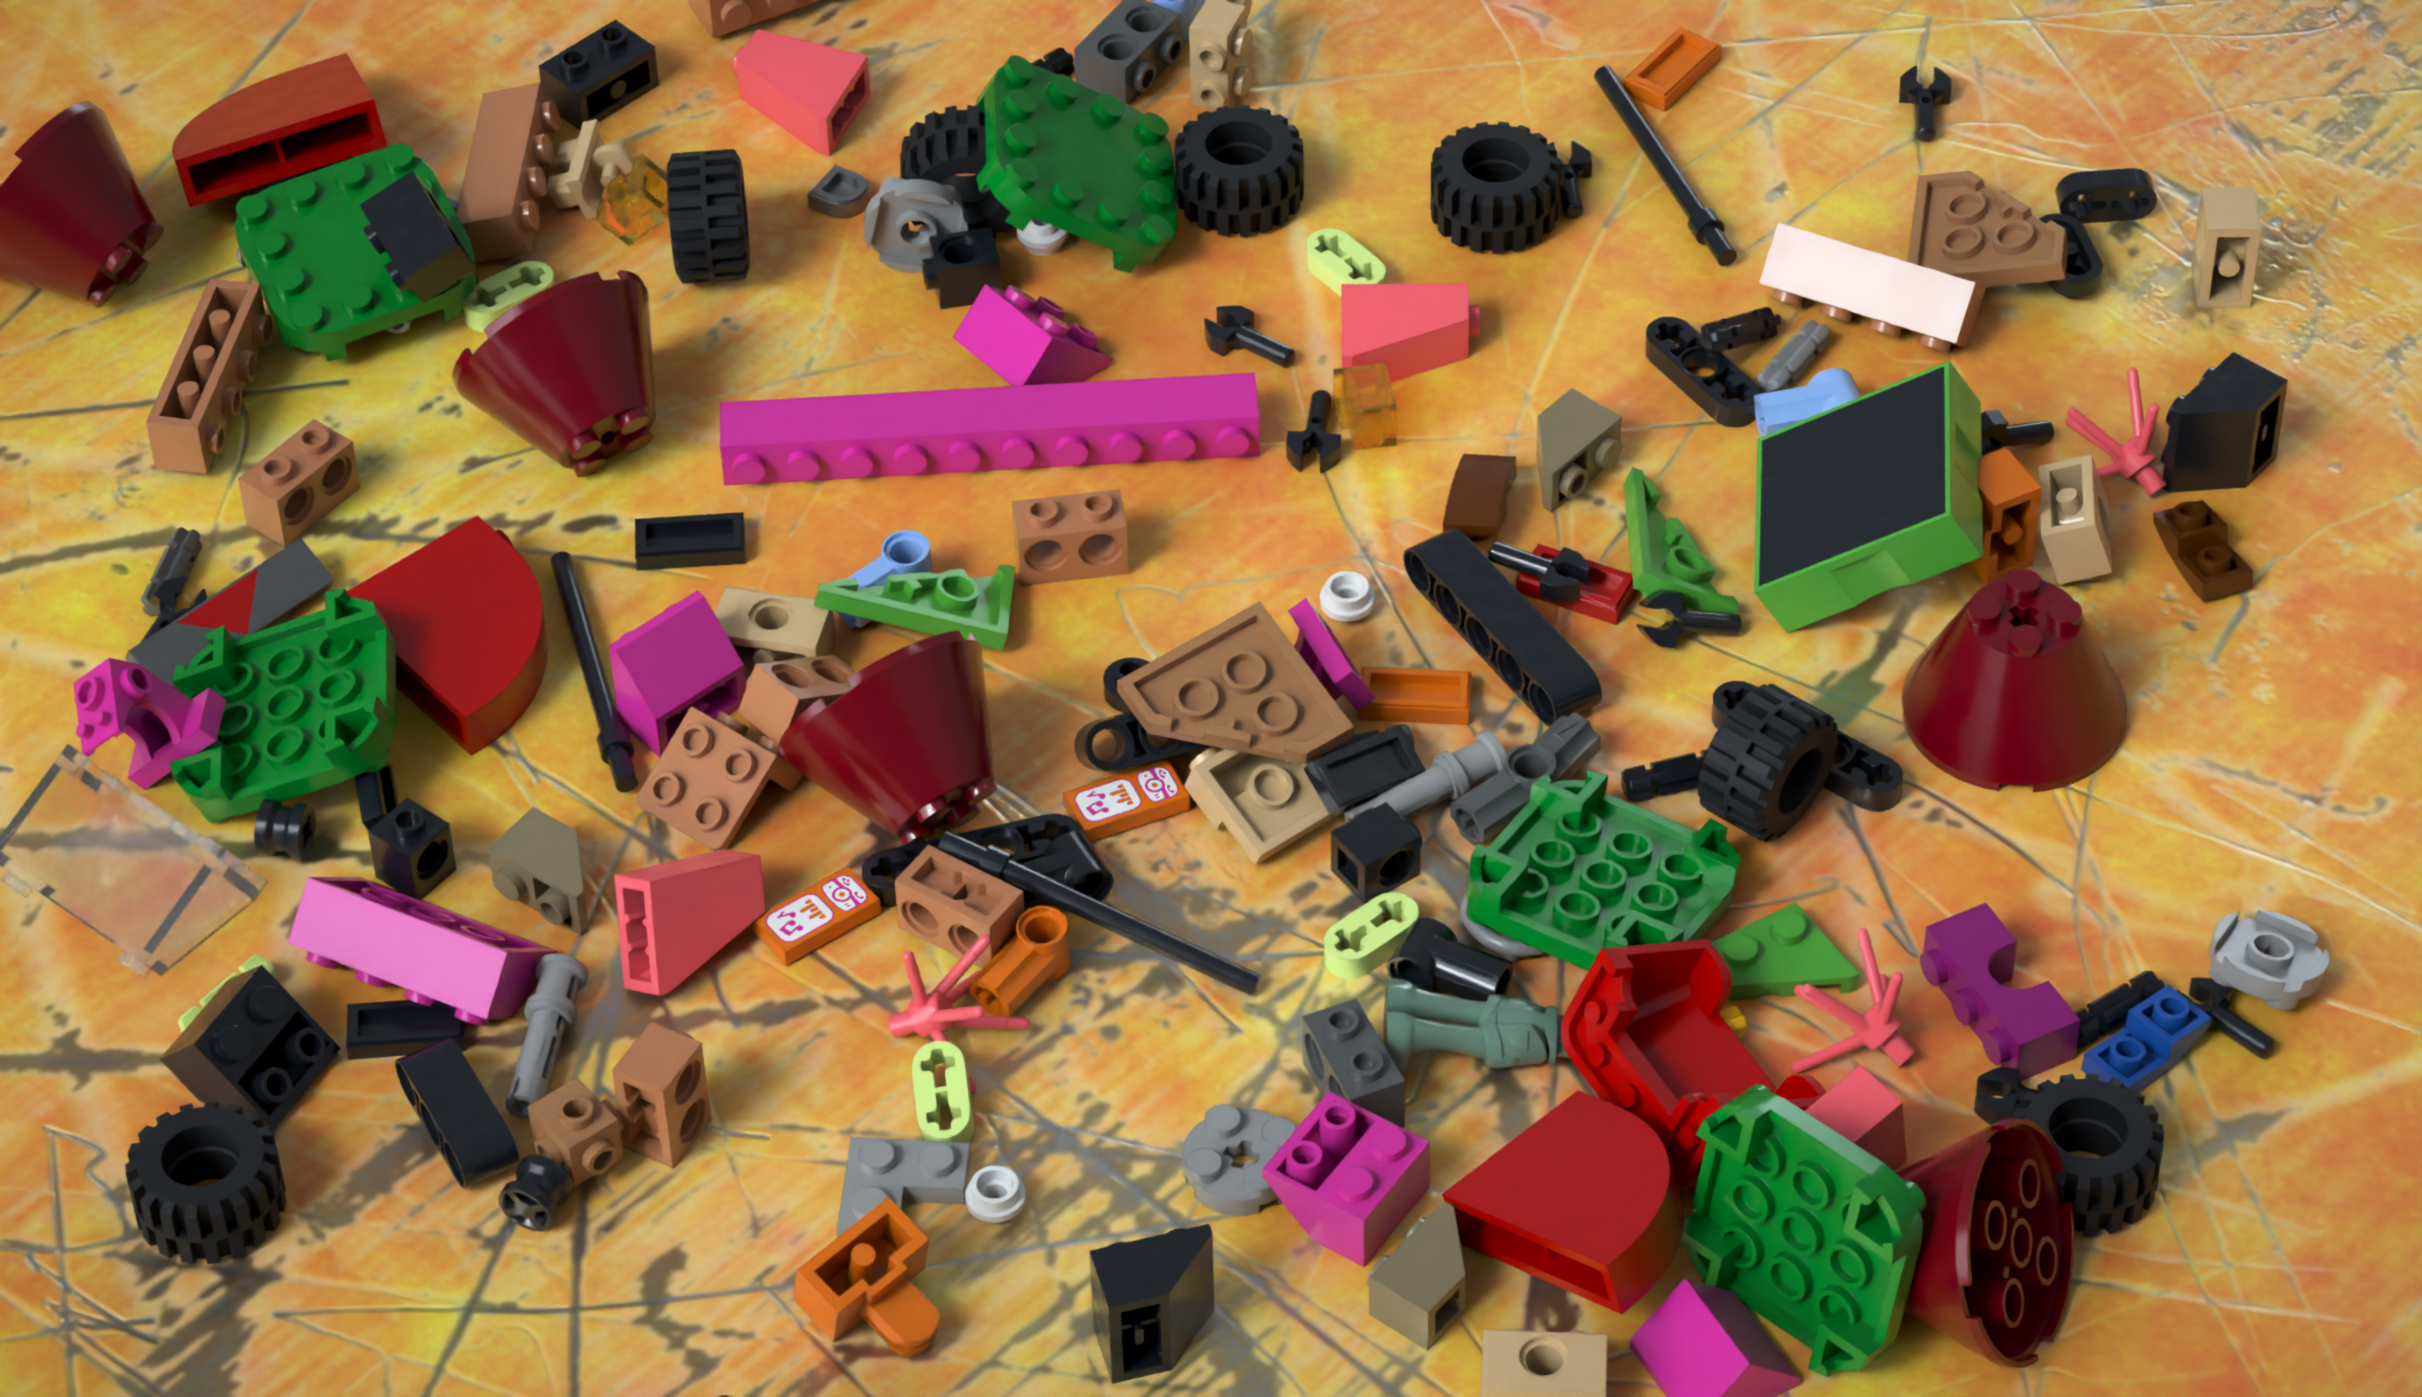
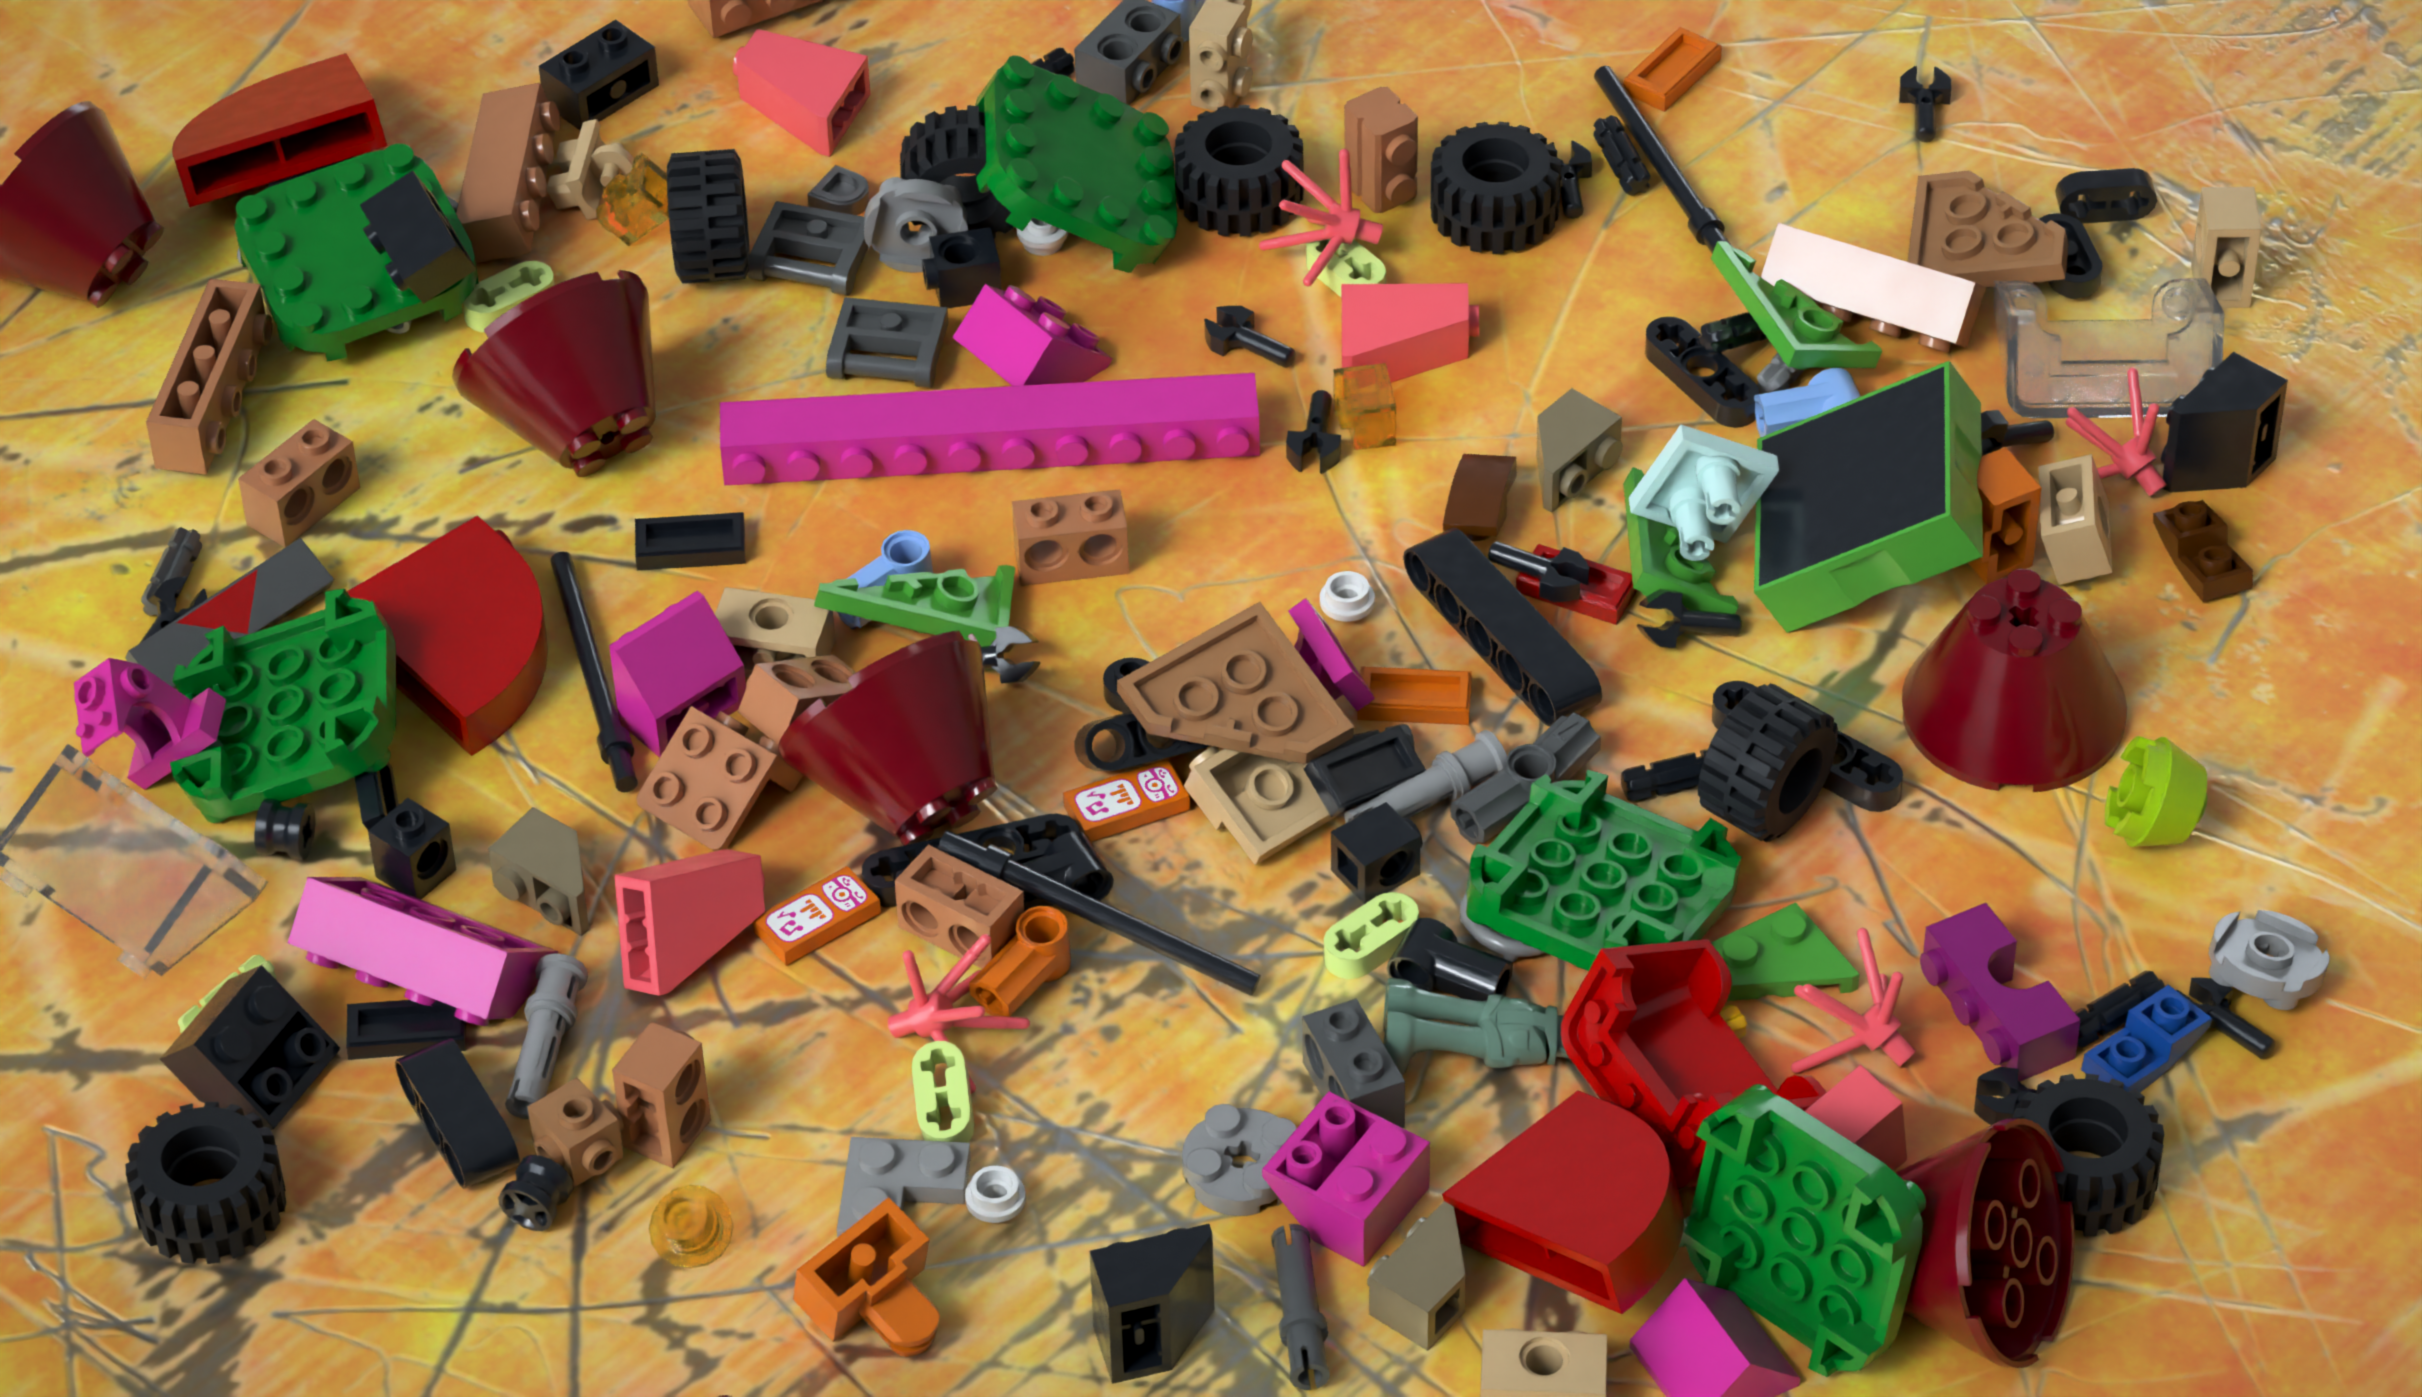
none -> clear yellow piece [649,1184,734,1269]
none -> dark grey plate [747,201,869,296]
none -> dark grey plate [826,297,949,388]
none -> black bar [981,626,1041,683]
none -> coral plant [1259,148,1383,287]
none -> dark grey pin [1271,1224,1330,1390]
none -> nougat brick [1344,87,1418,213]
none -> black axle [1593,115,1651,196]
none -> light aqua plate [1629,424,1779,561]
none -> bright green wing [1711,241,1882,370]
none -> clear windscreen [1994,278,2225,418]
none -> lime cone [2105,736,2207,847]

